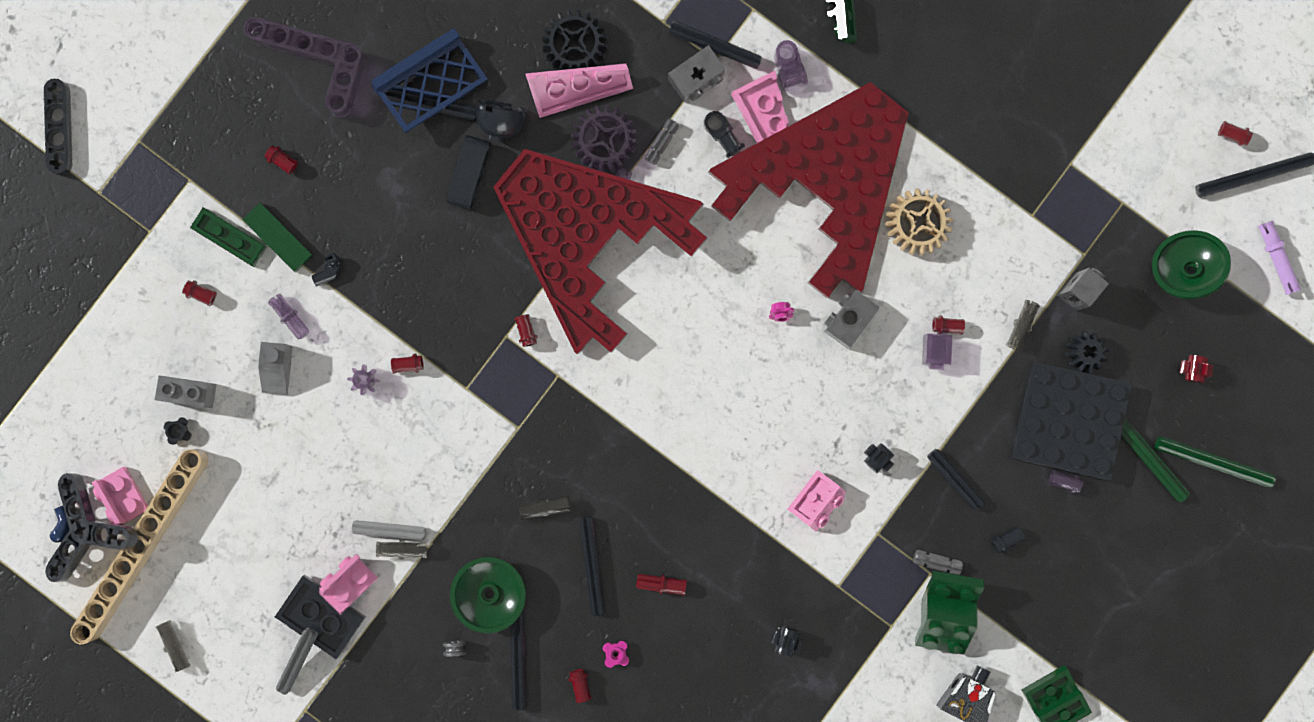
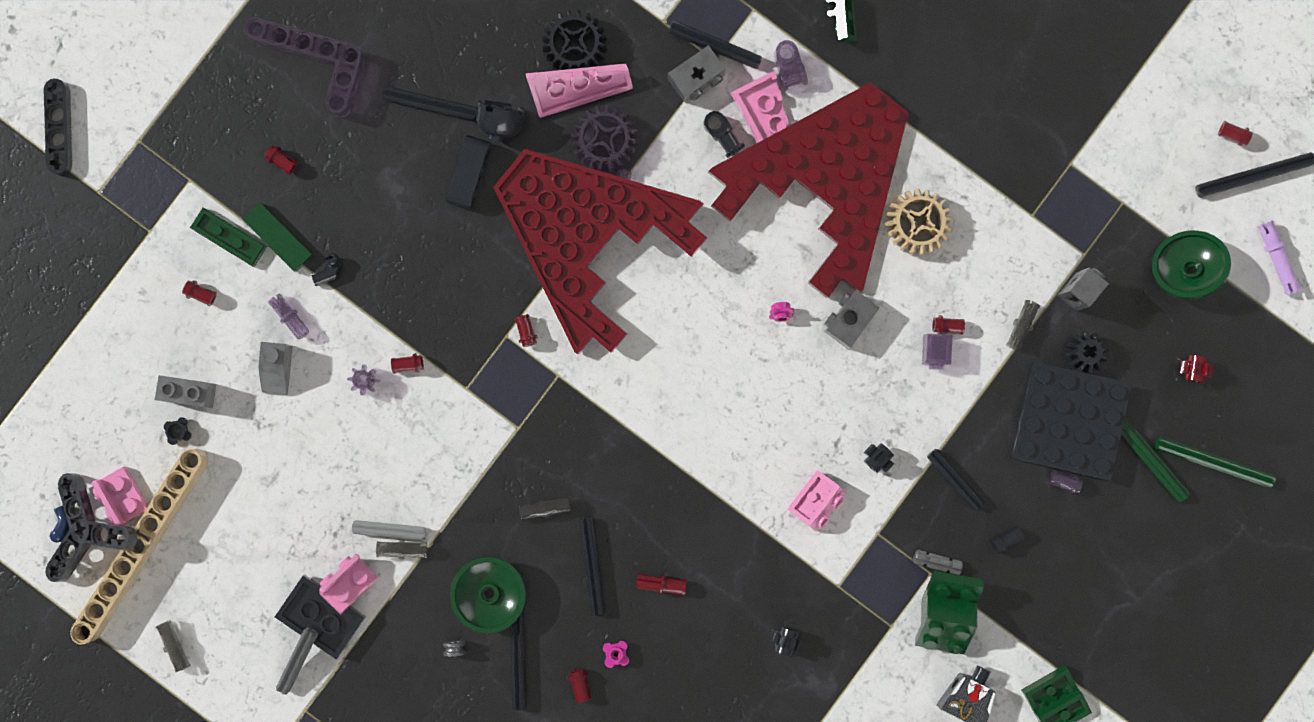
dark blue fence [371,28,488,134] -> none
flat silver axle [645,119,679,165] -> none

